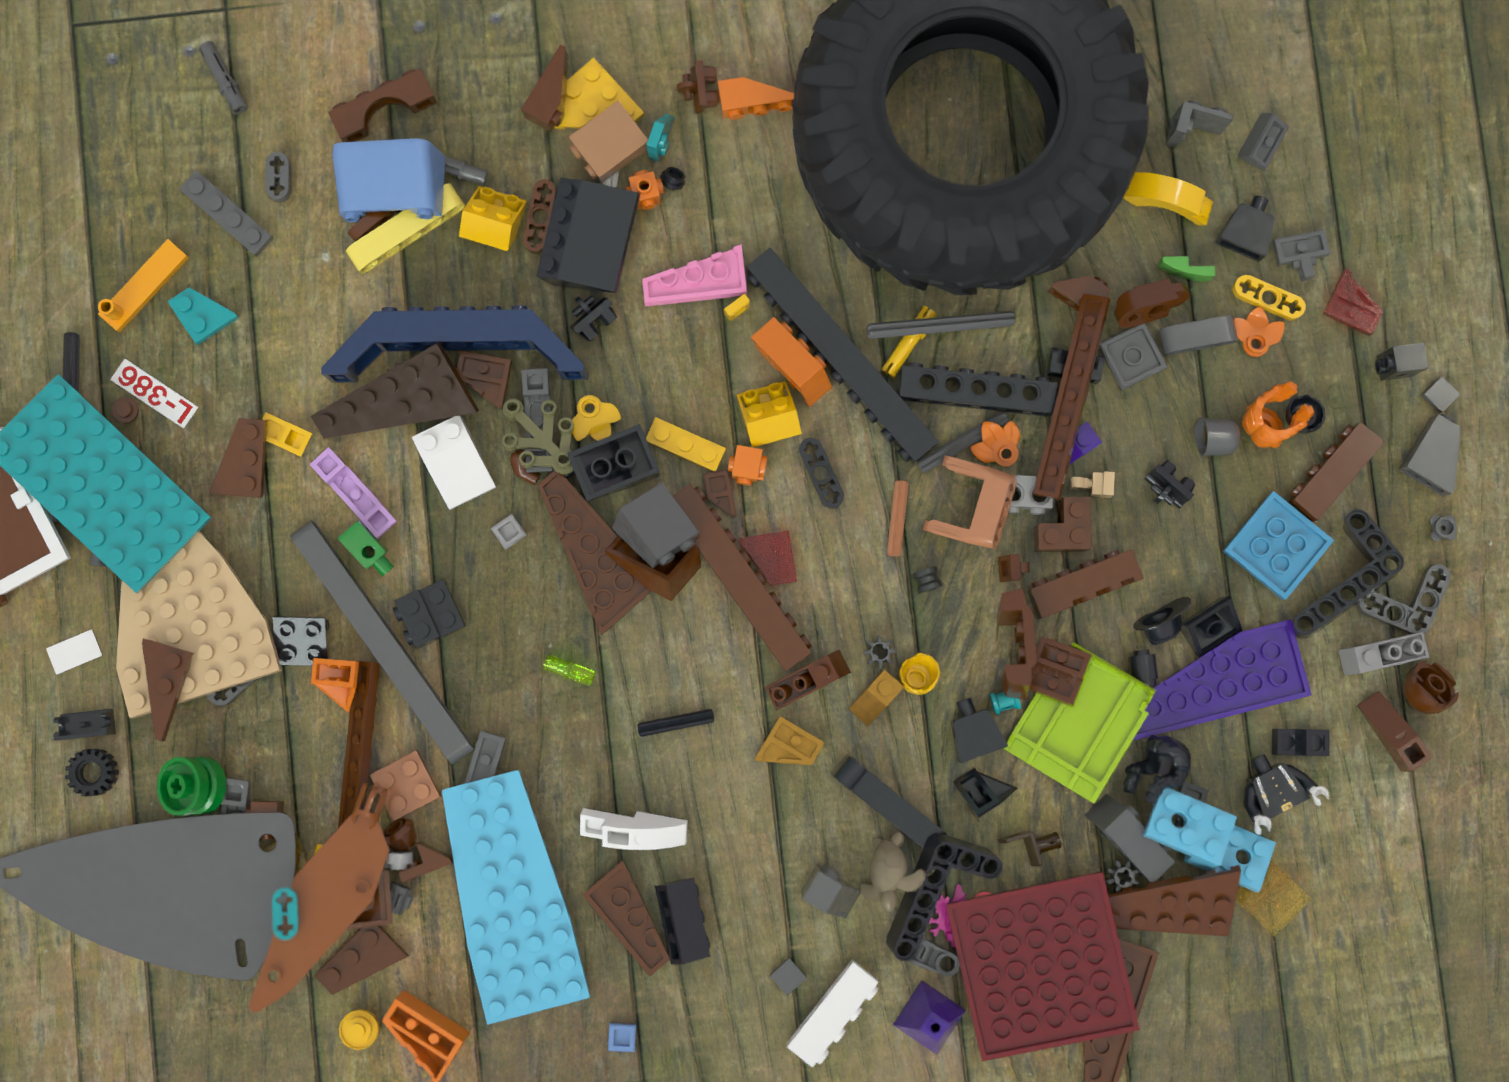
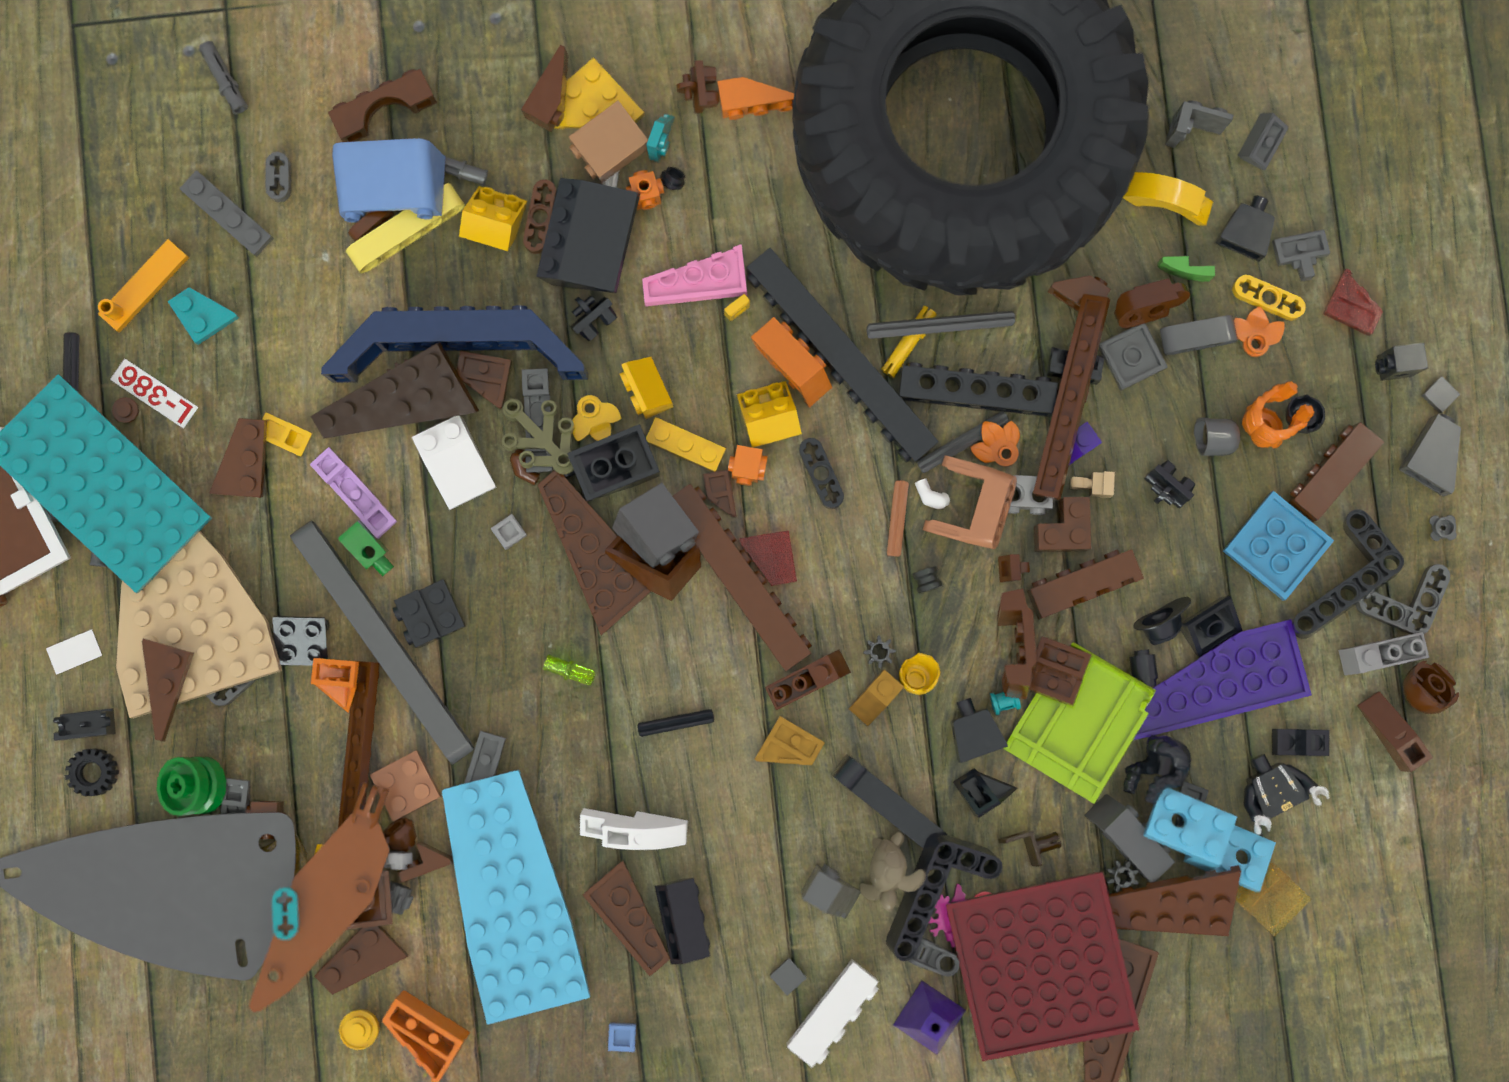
none -> yellow slope [620,357,673,420]
none -> white arm [915,478,950,509]

